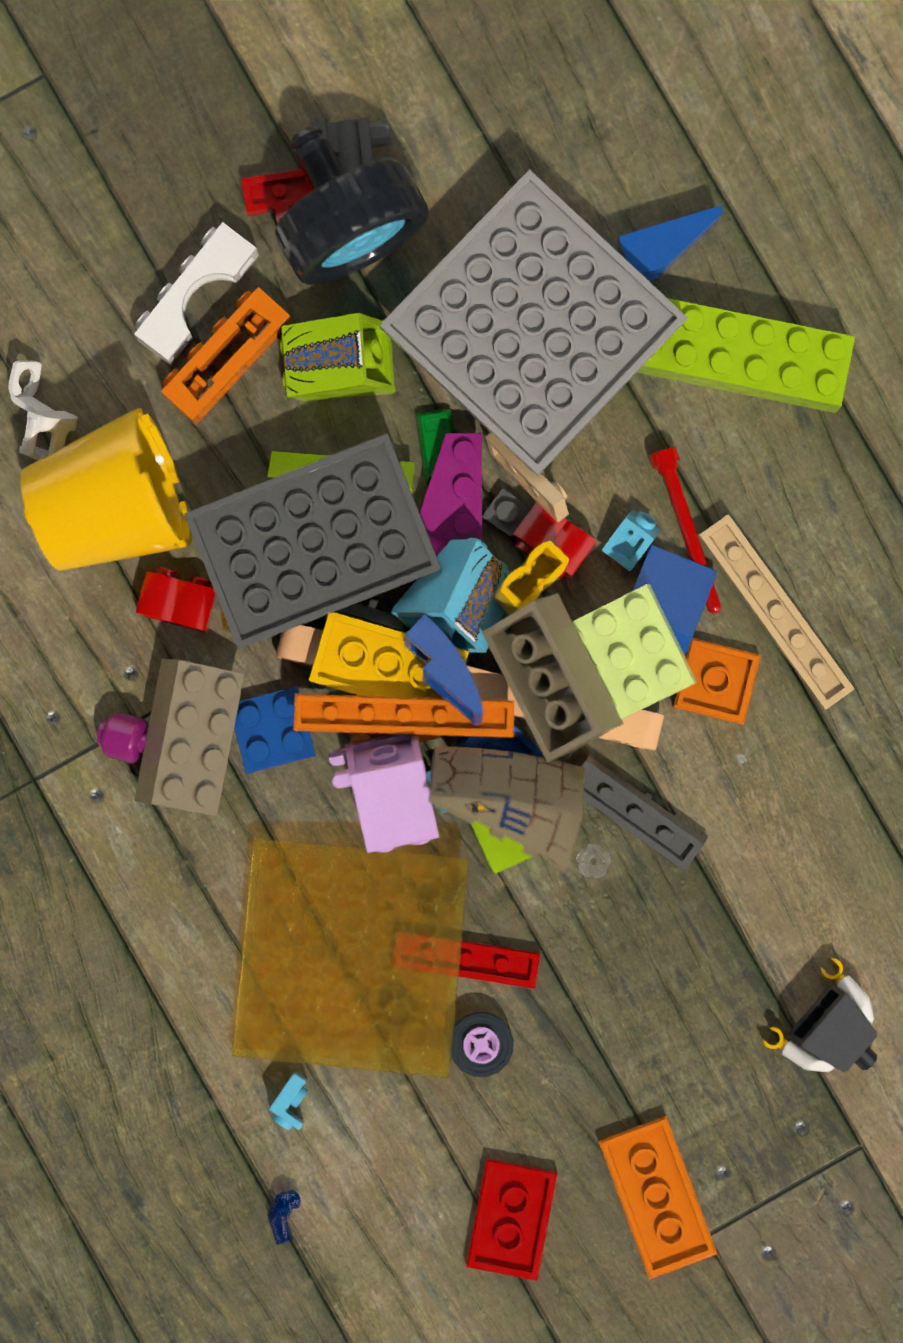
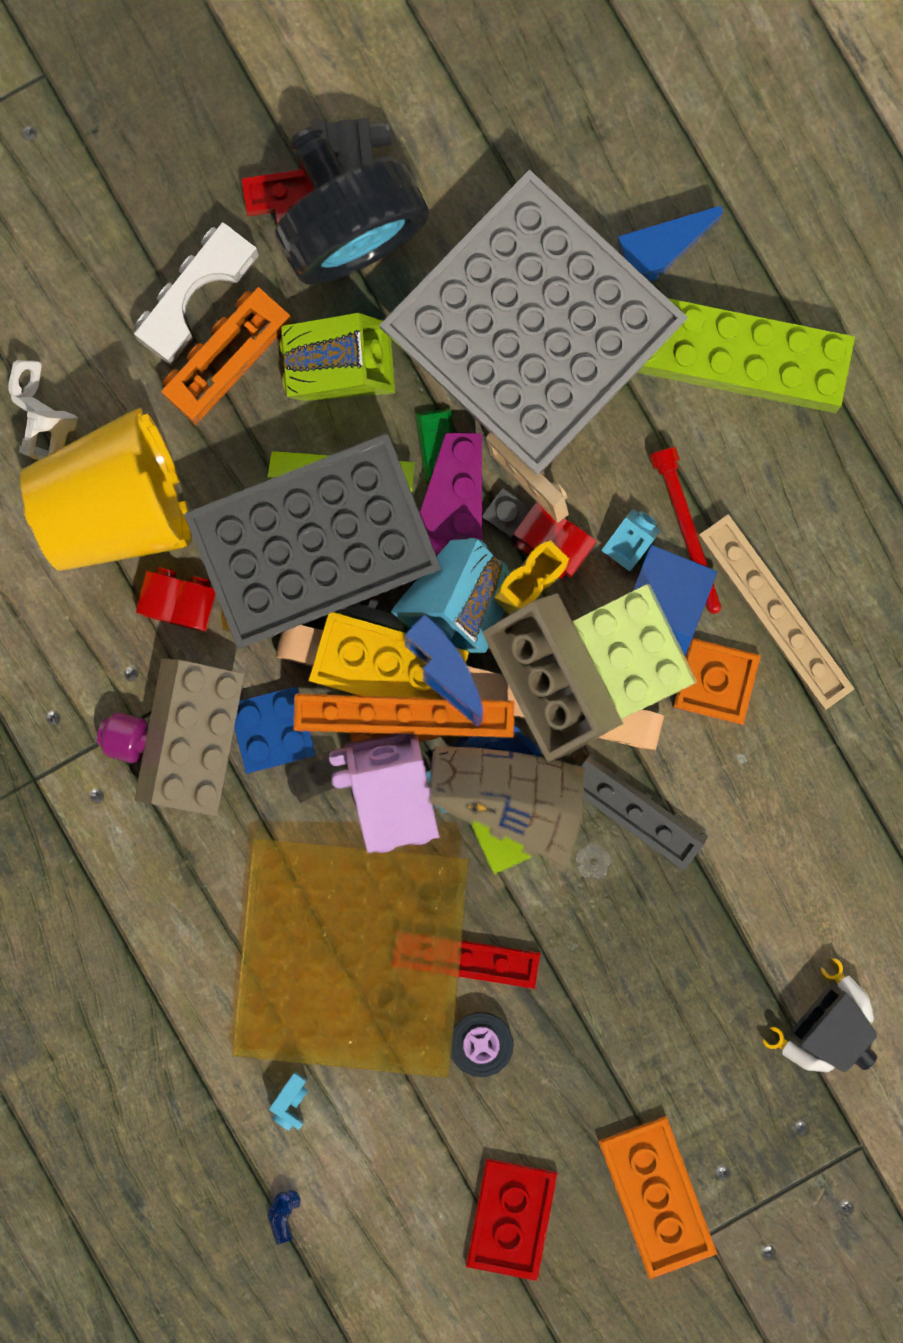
none -> clear smoke bracket [287,749,344,803]

